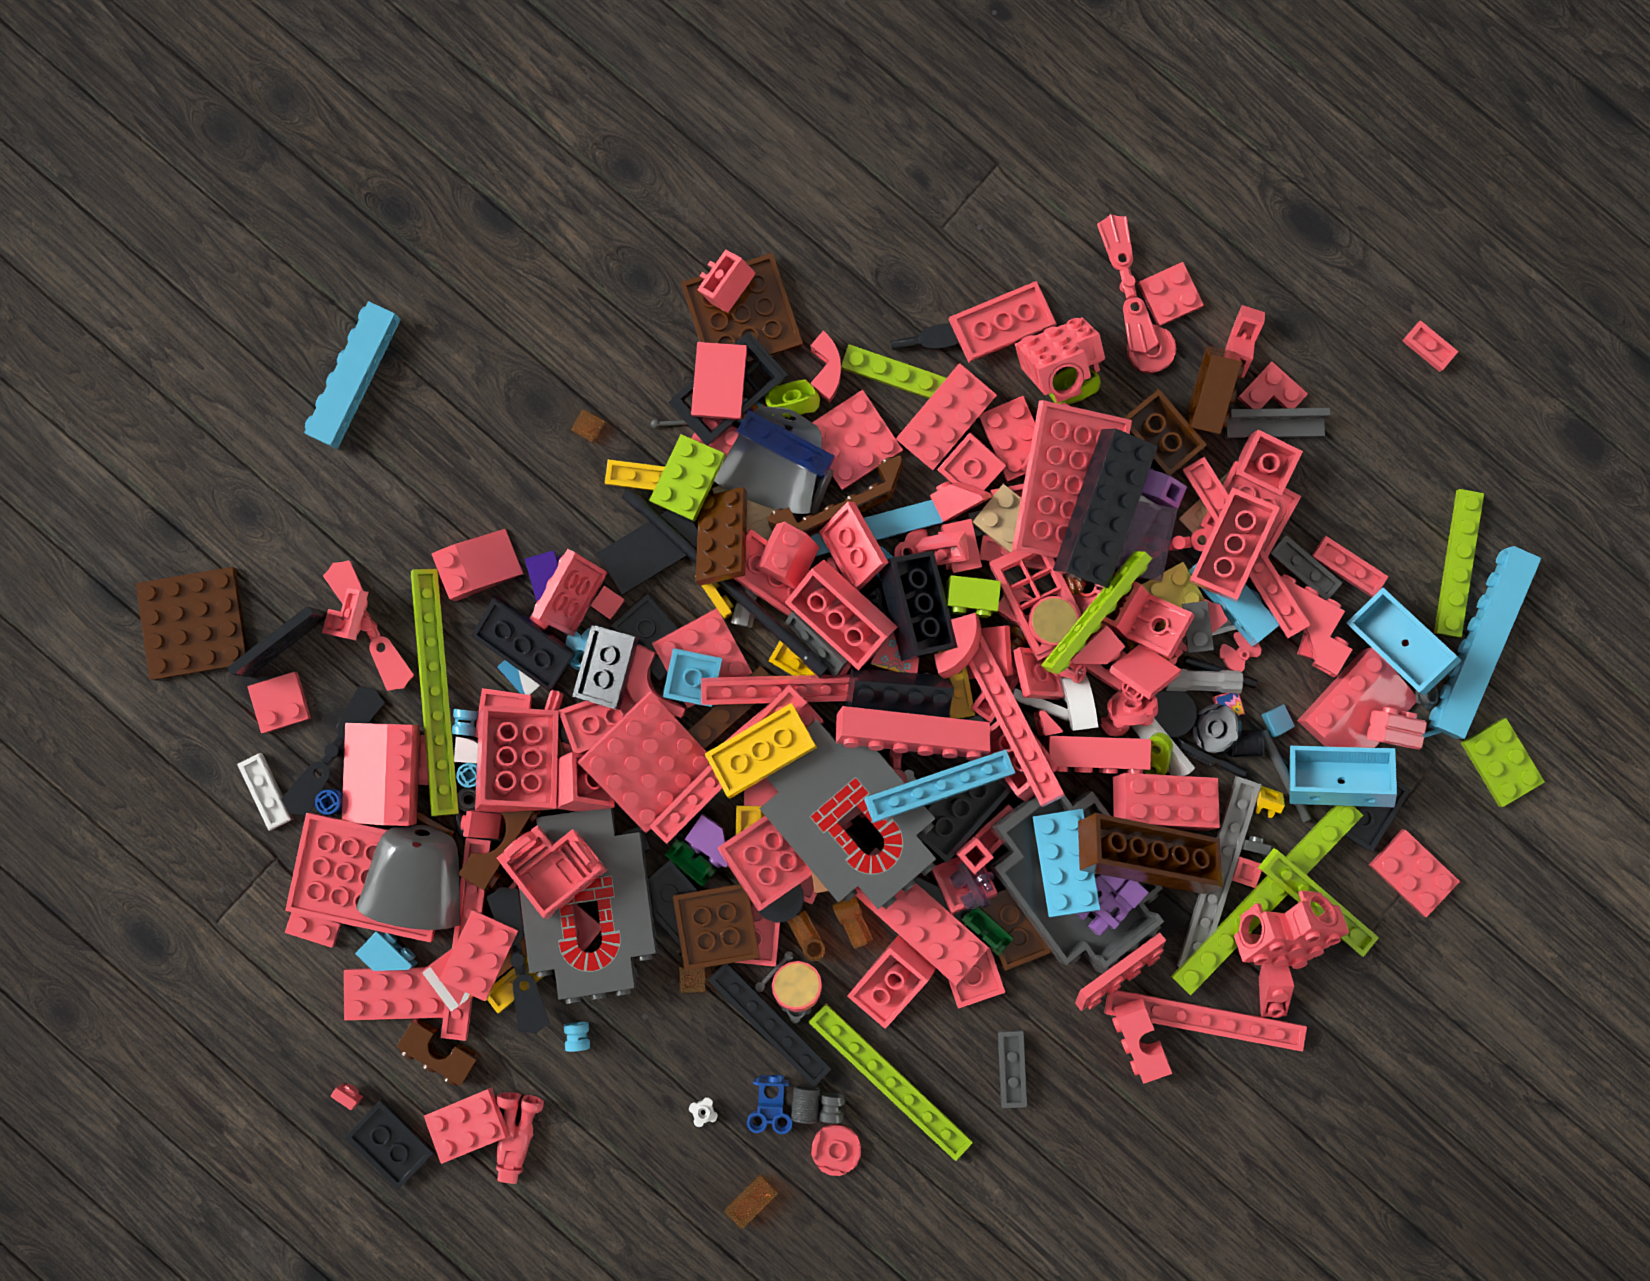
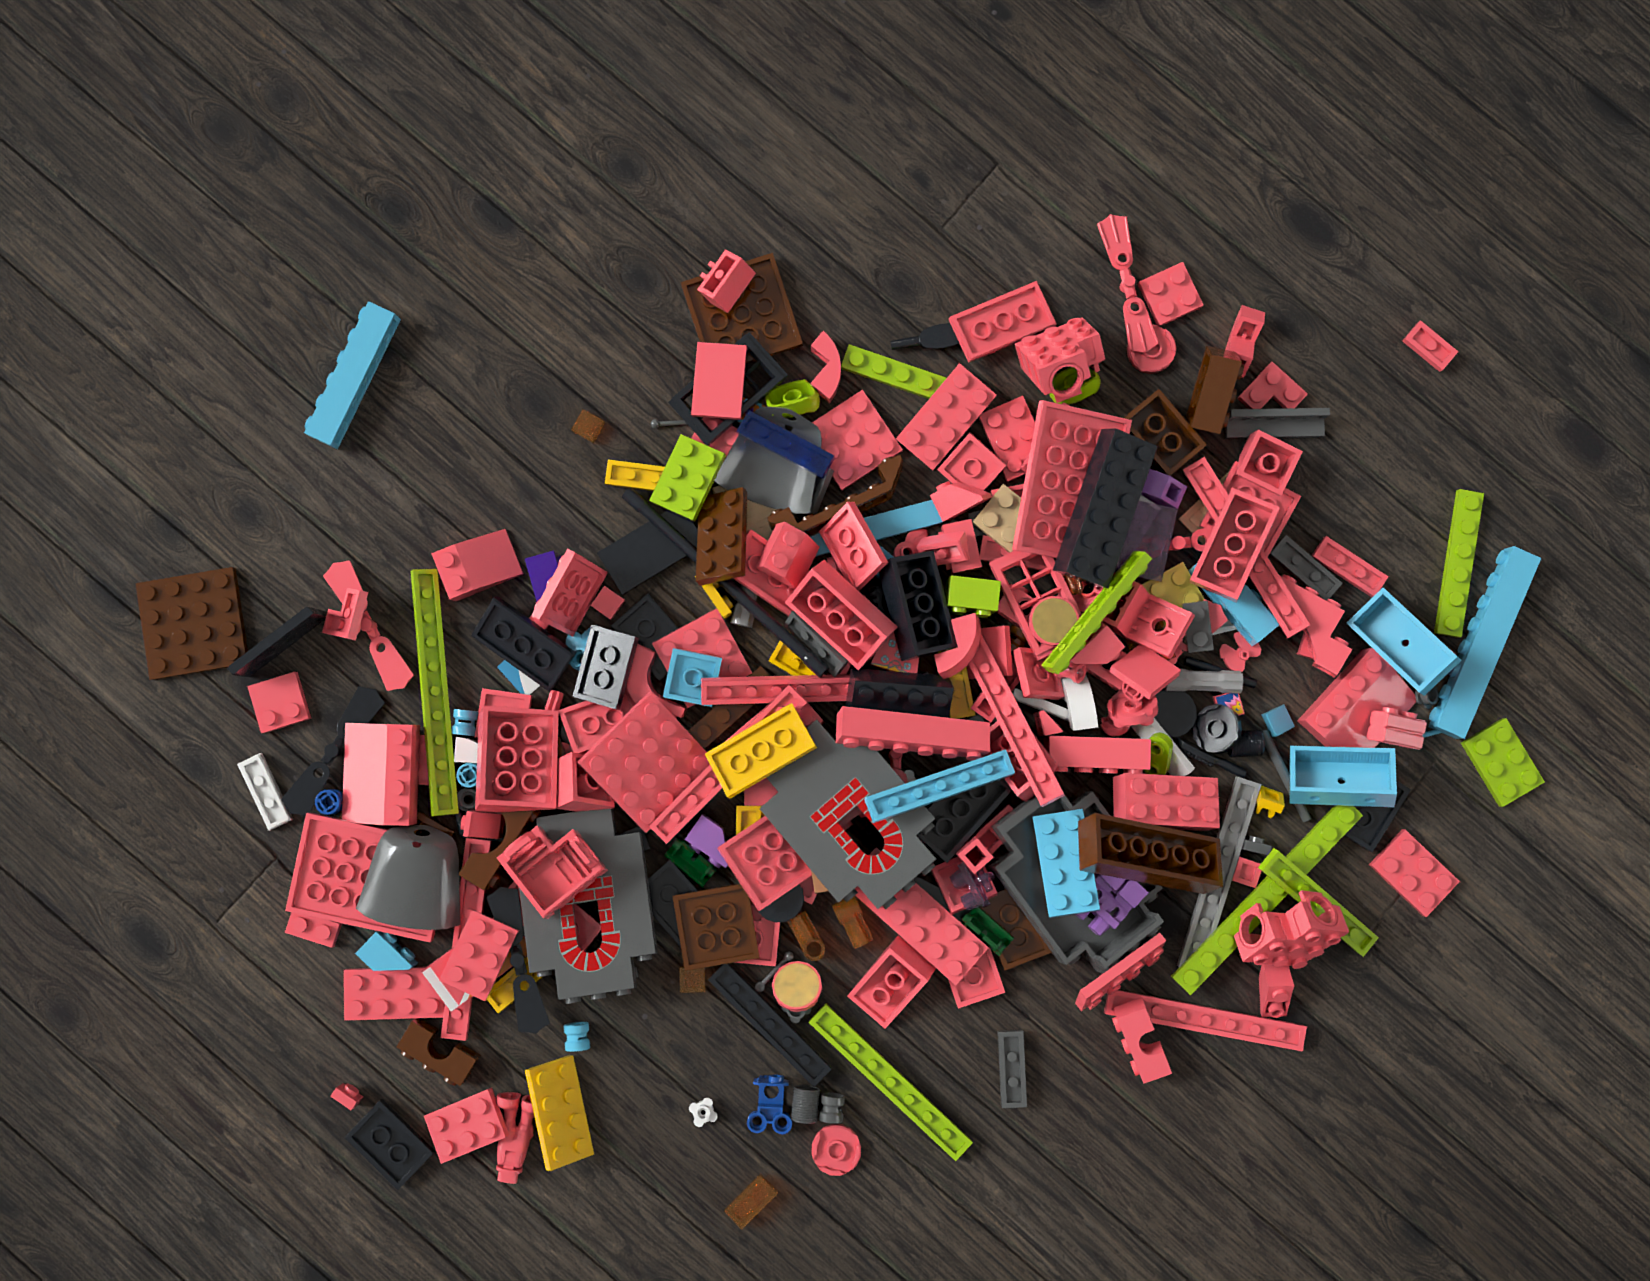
none -> yellow plate [525,1055,594,1171]

